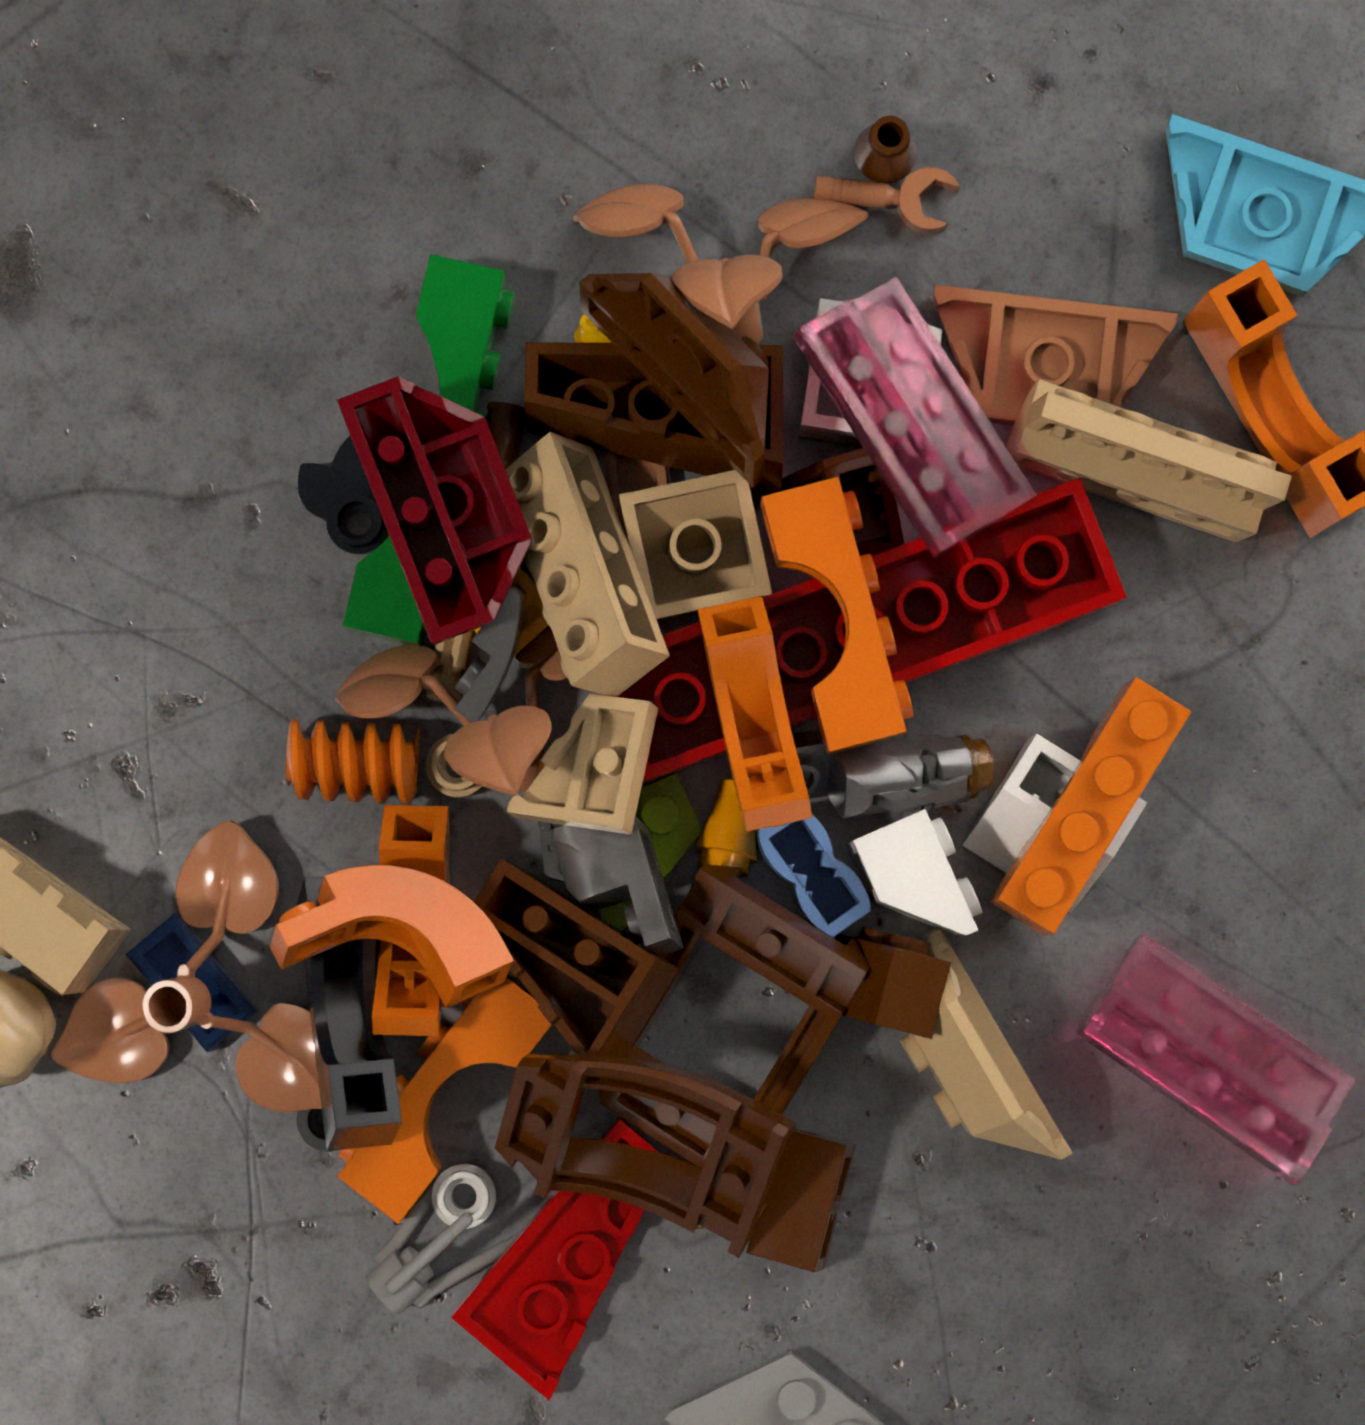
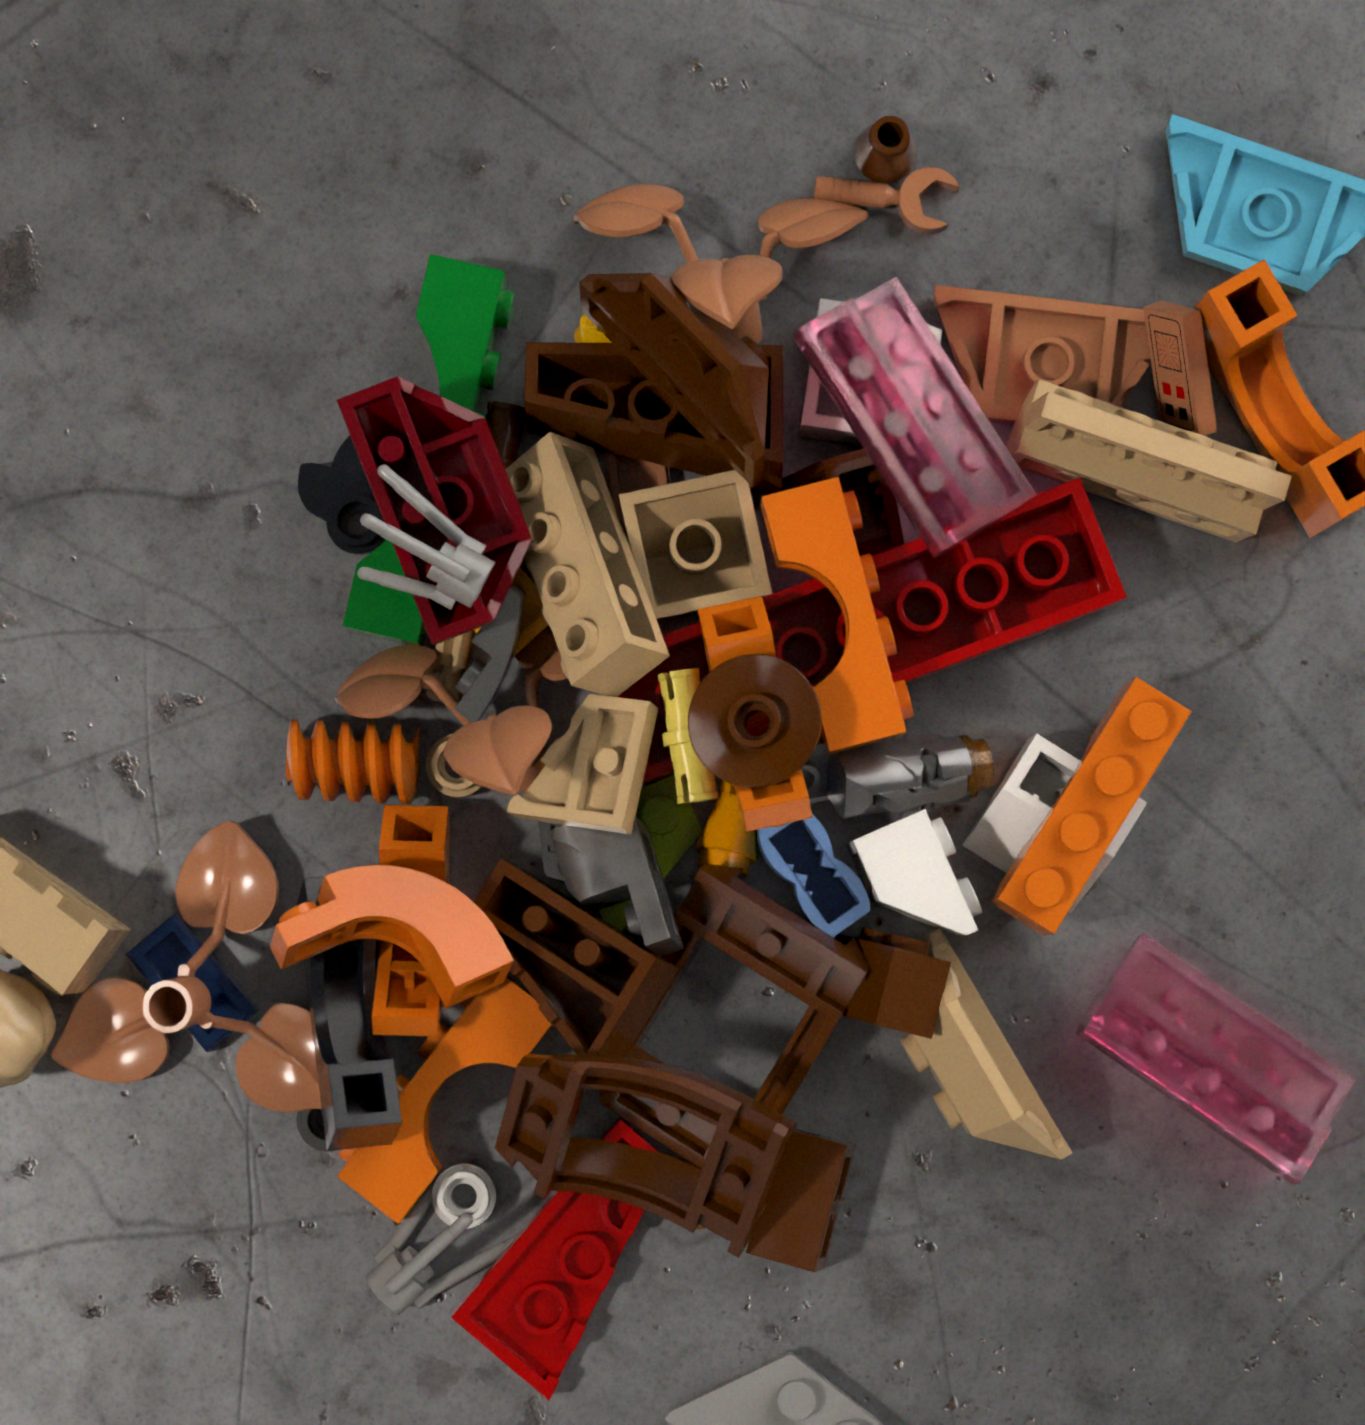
none -> light grey plant [357,464,496,610]
none -> light yellow pin [658,668,719,804]
none -> reddish brown dish [688,654,822,788]
none -> nougat tile [1143,300,1217,436]

